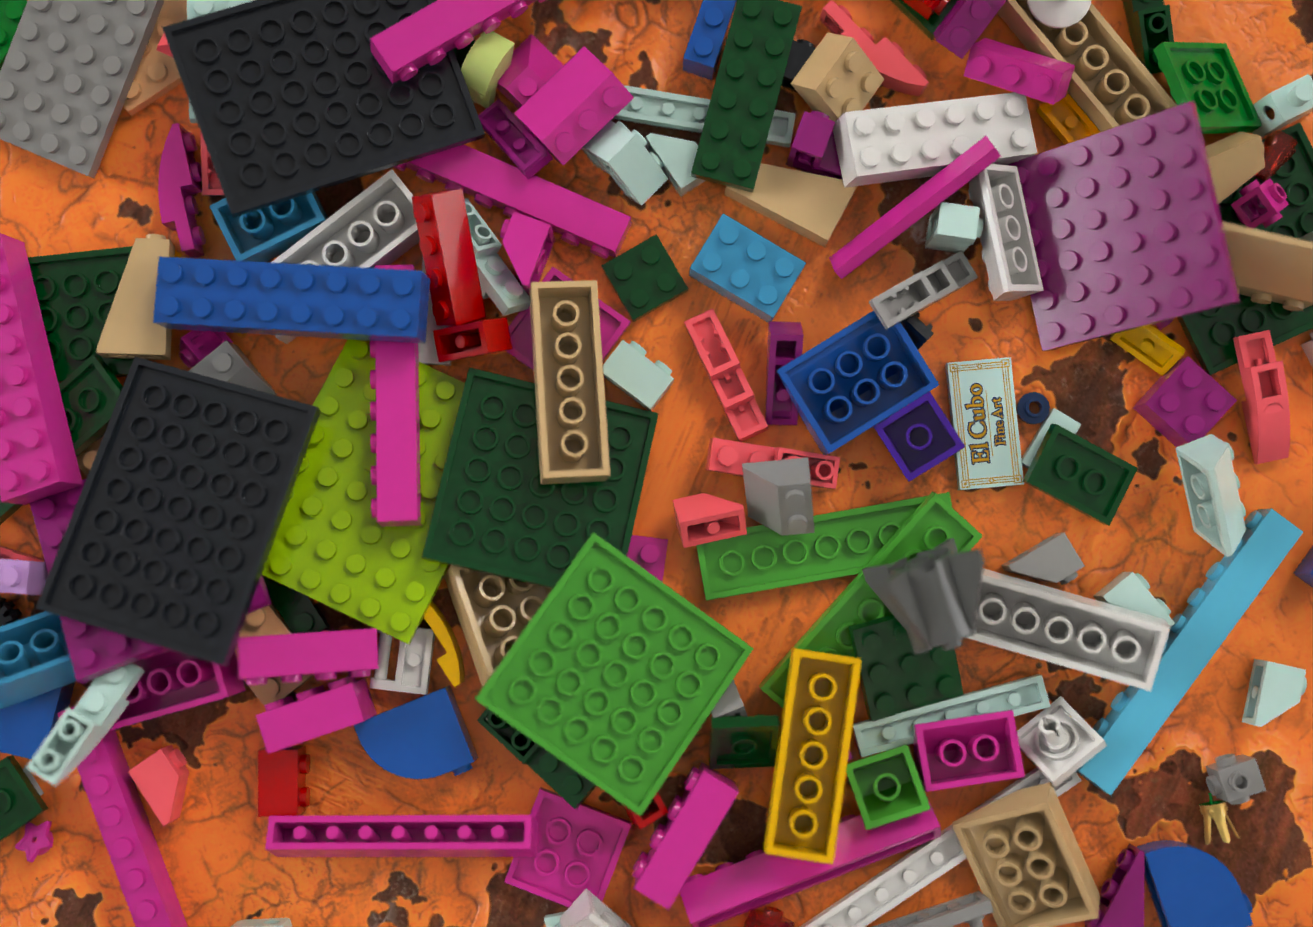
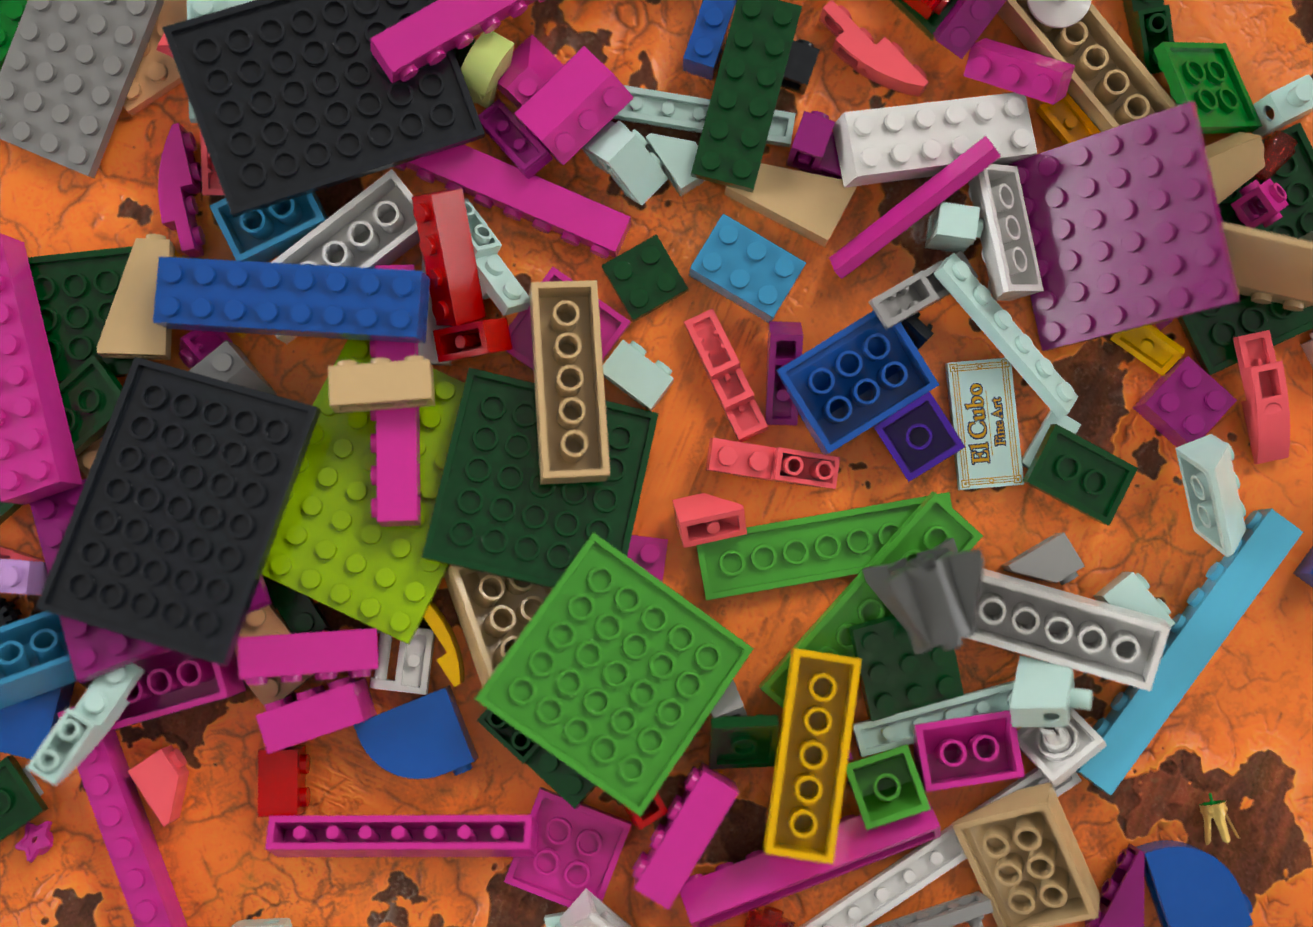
dark pink slope [500,211,555,296] -> none
light grey slope [742,458,815,536] -> none
tan brick [790,32,885,122] -> none
dark blue plate [1017,392,1050,424] -> none
light grey brick [1205,754,1266,805] -> none
light aqua slope [1242,659,1307,727] -> none
none -> tan brick [328,355,435,413]
none -> light aqua plate [933,253,1078,419]
none -> light aqua torso [1010,656,1093,727]

